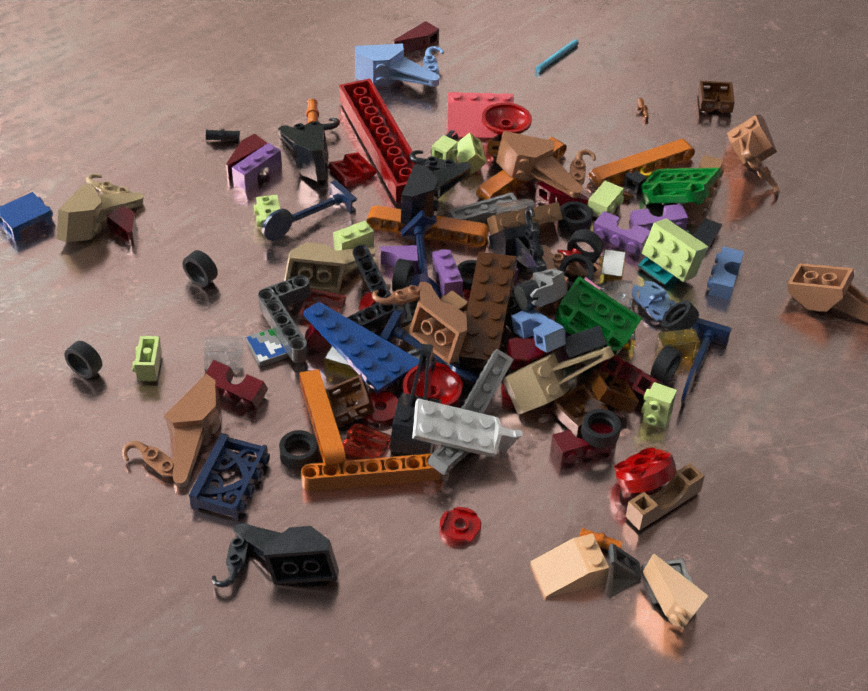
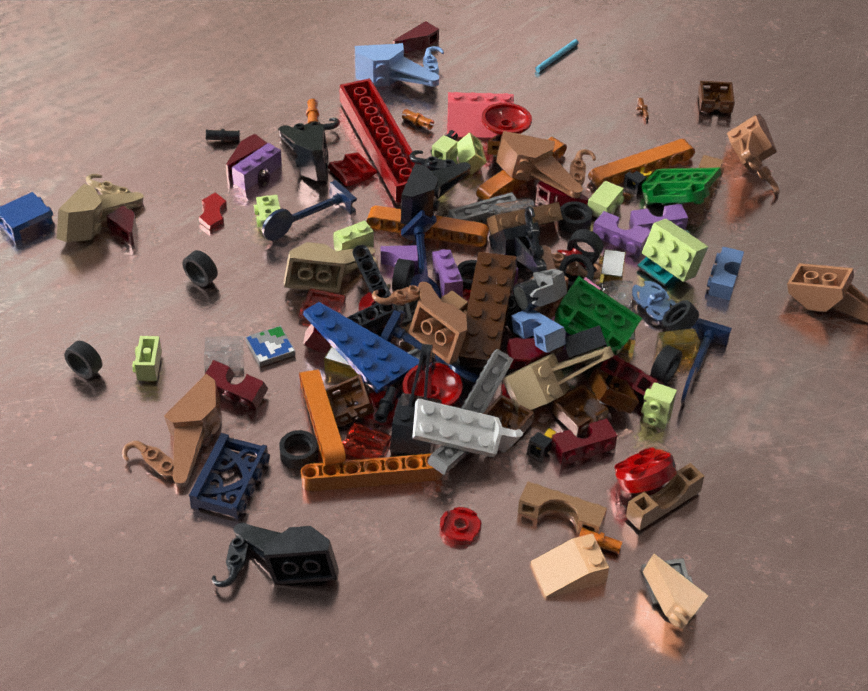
dark grey beam [258,275,310,363] -> none
black tyre [581,409,621,448] -> none
dark grey slope [606,543,642,599] -> none
black slope [694,218,722,251] -> none
none -> red tile [199,192,227,230]
none -> black pin [374,387,399,423]
none -> orange pin [402,109,434,130]
none -> reddish brown piece [483,394,534,447]
none -> medium nougat arch [518,482,607,534]
none -> black piece [526,428,556,463]

